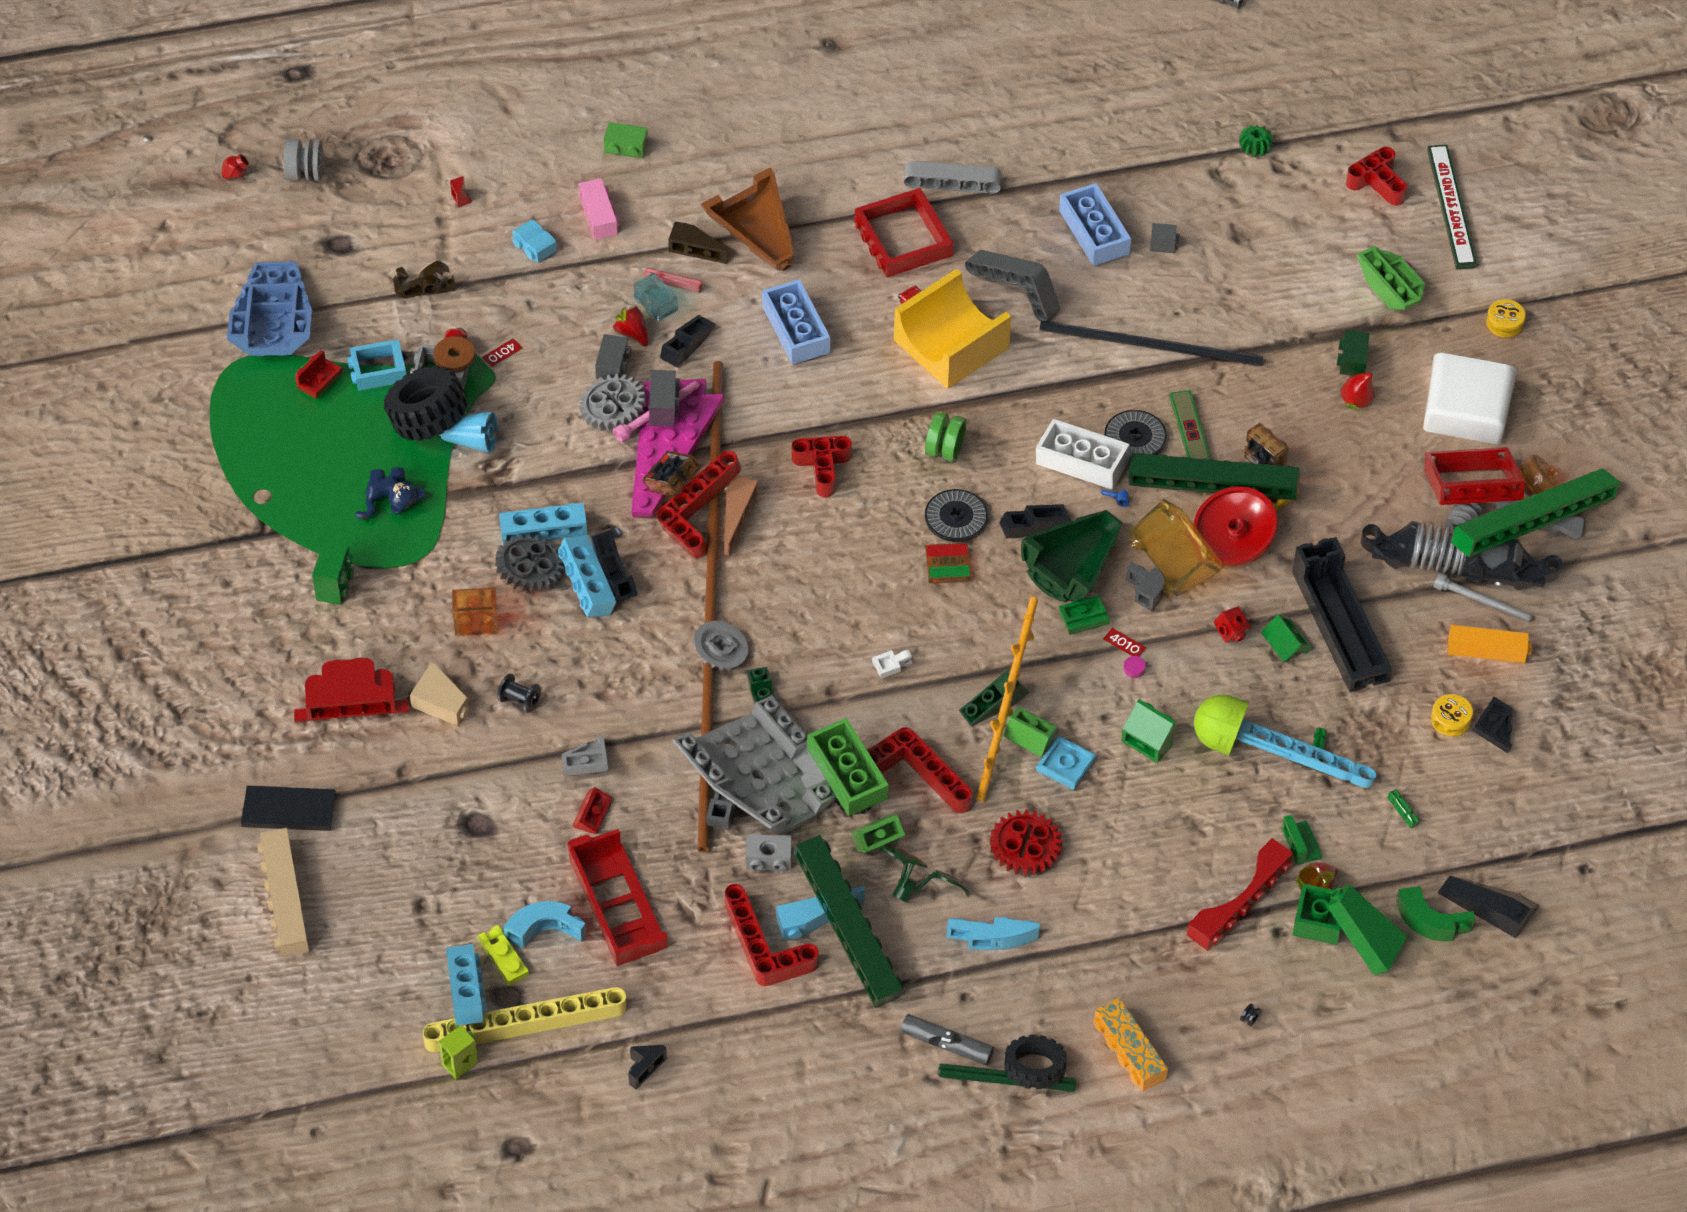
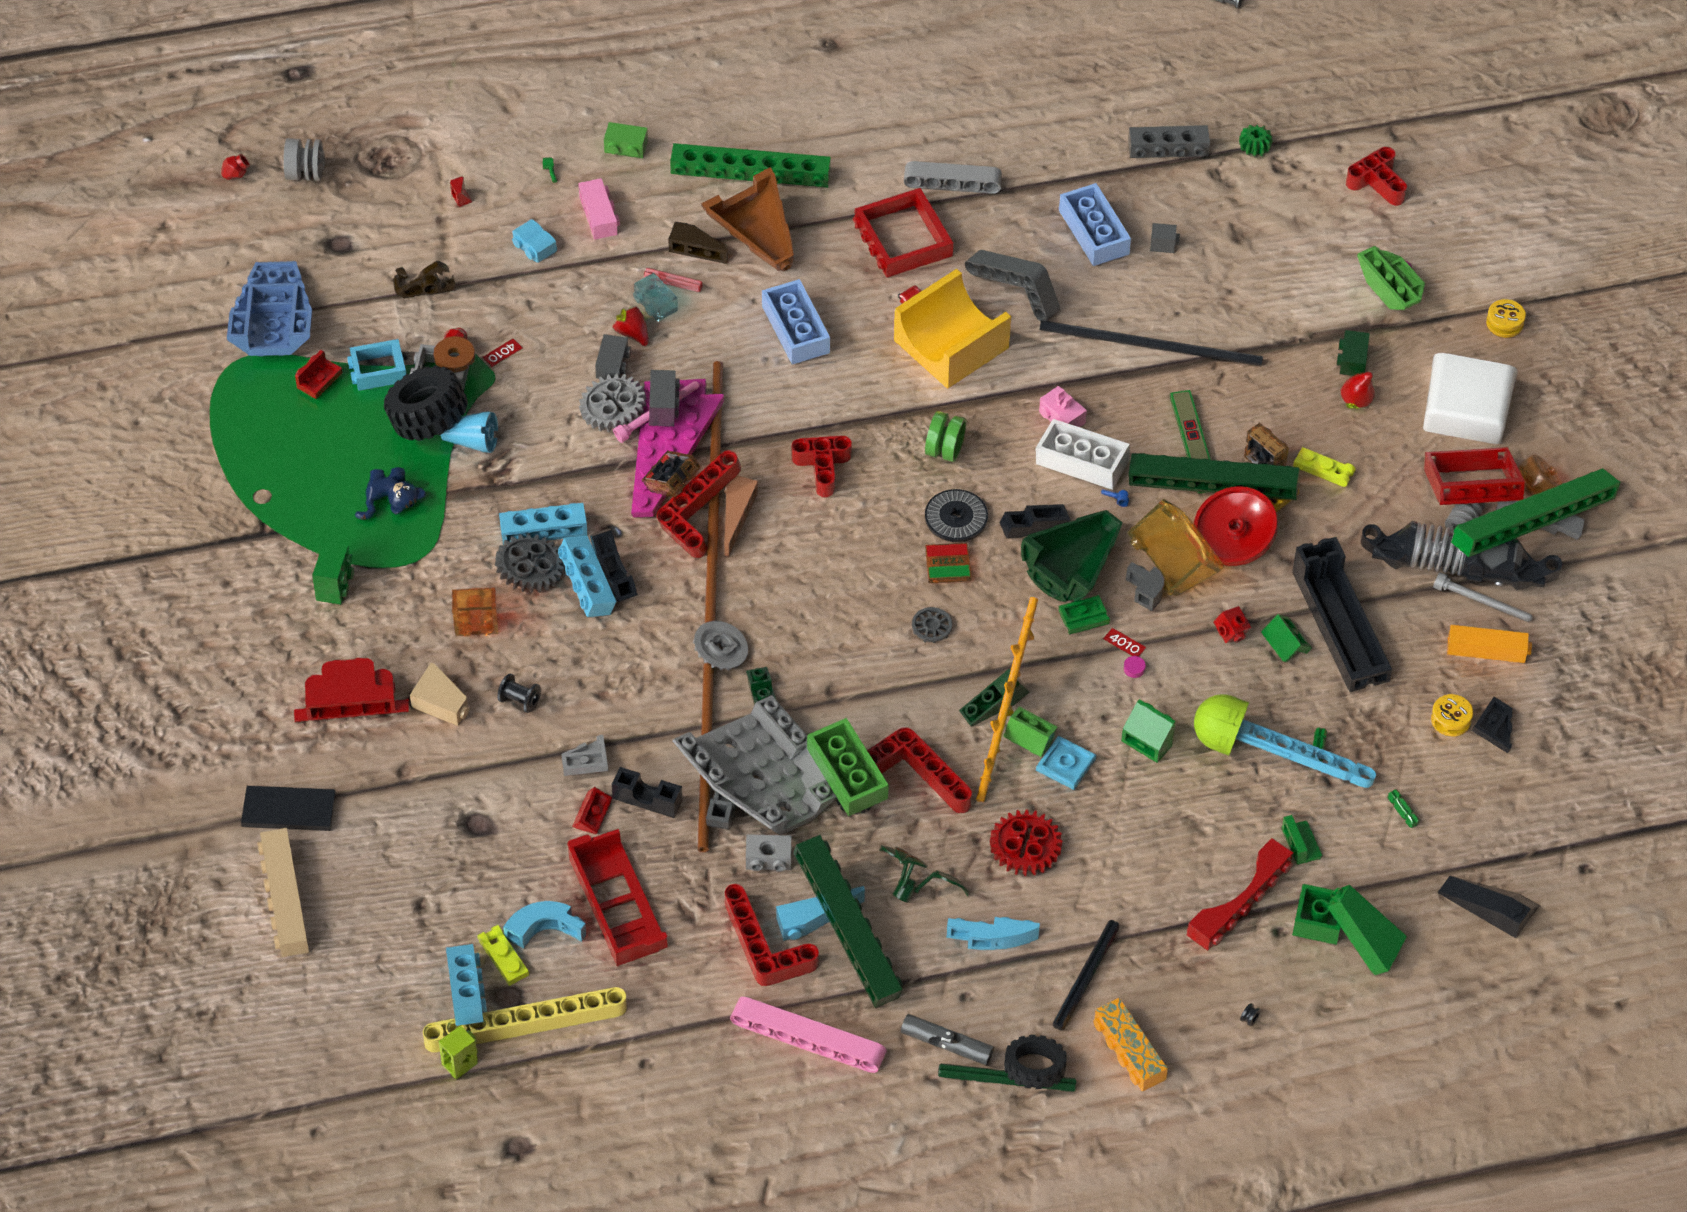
black slope [628,1045,667,1090] -> none
black slope [660,315,715,367] -> none
bright green brick [850,814,905,853] -> none
white plate [872,650,912,679] -> none
piece [1104,410,1167,460] -> none
hat [1295,862,1338,890] -> none
green arch [1396,886,1476,942] -> none
tile [1427,145,1477,269] -> none
none -> green hand [543,157,557,183]
none -> black arch [612,767,683,818]
none -> green brick [670,143,831,188]
none -> bright pink beam [730,997,887,1073]
none -> dark grey wheel [912,607,952,643]
none -> bright pink brick [1039,386,1087,427]
none -> black axle [1053,920,1120,1031]
none -> dark grey brick [1128,125,1210,158]
none -> neon yellow plate [1293,447,1356,487]

